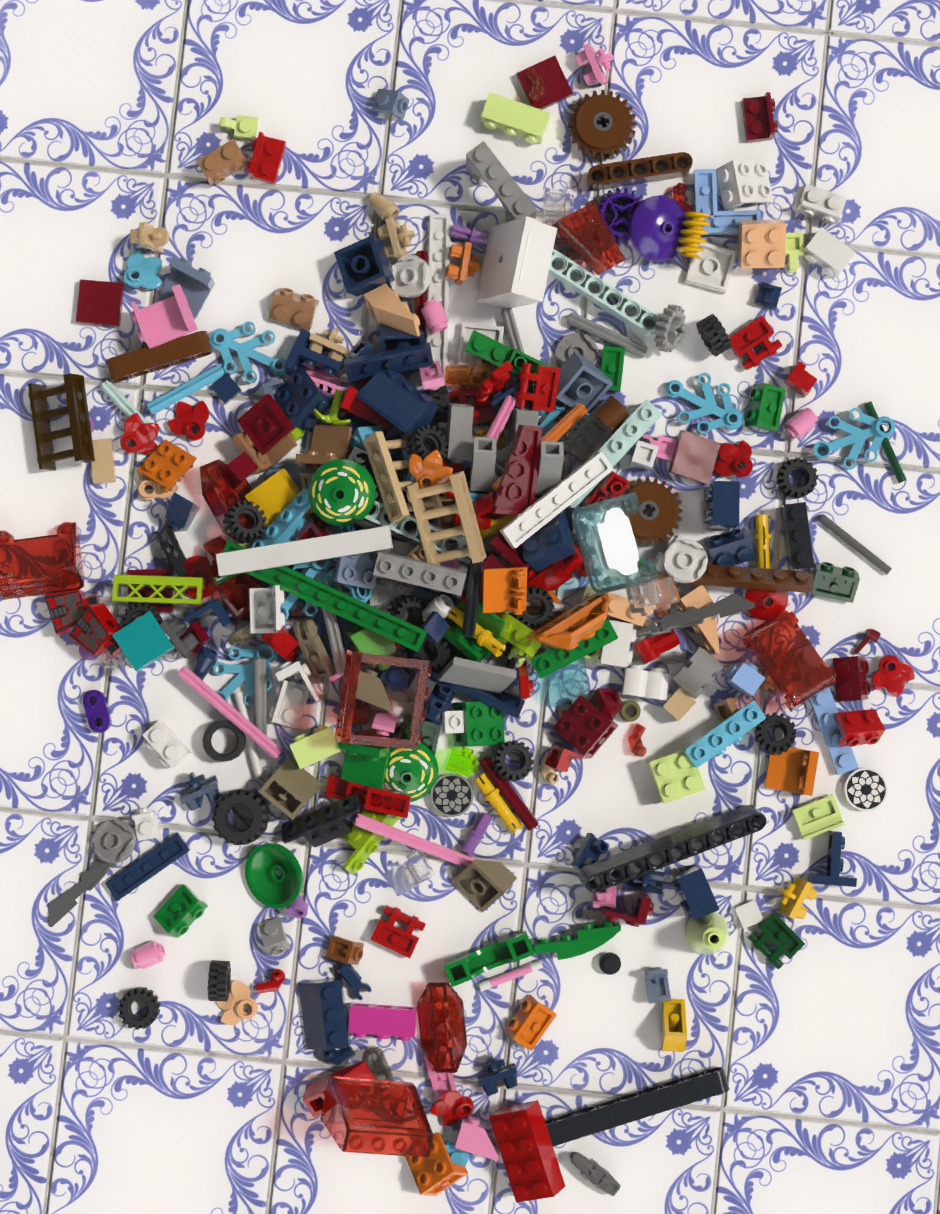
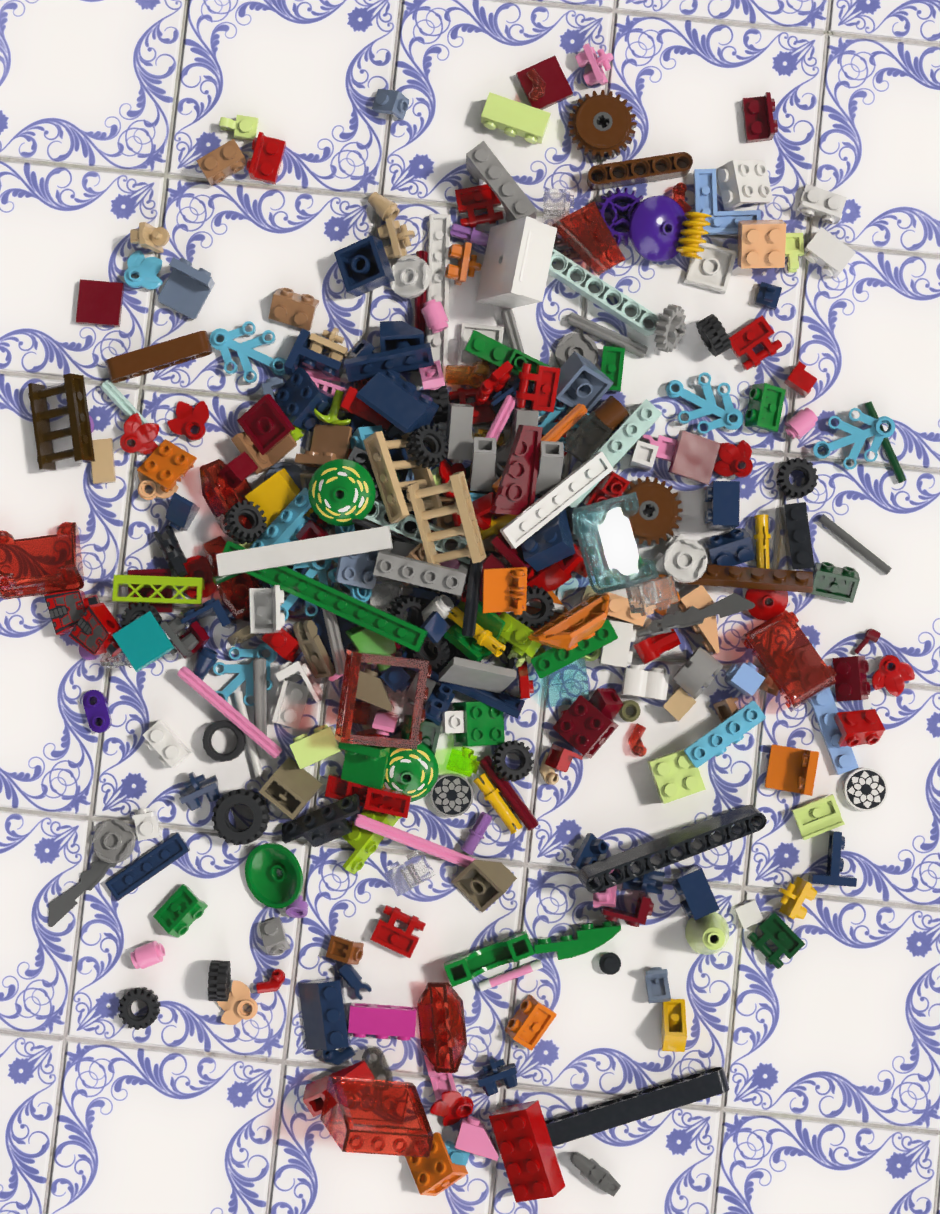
bright pink panel [130,284,198,349] -> none
medium azure axle [147,364,226,414] -> none
dark blue tile [211,373,242,404] -> none
light nougat slope [363,283,420,337] -> none
orange plate [409,450,453,489] -> none
black tyre [755,712,796,755] -> none
none -> red plate [455,184,504,228]

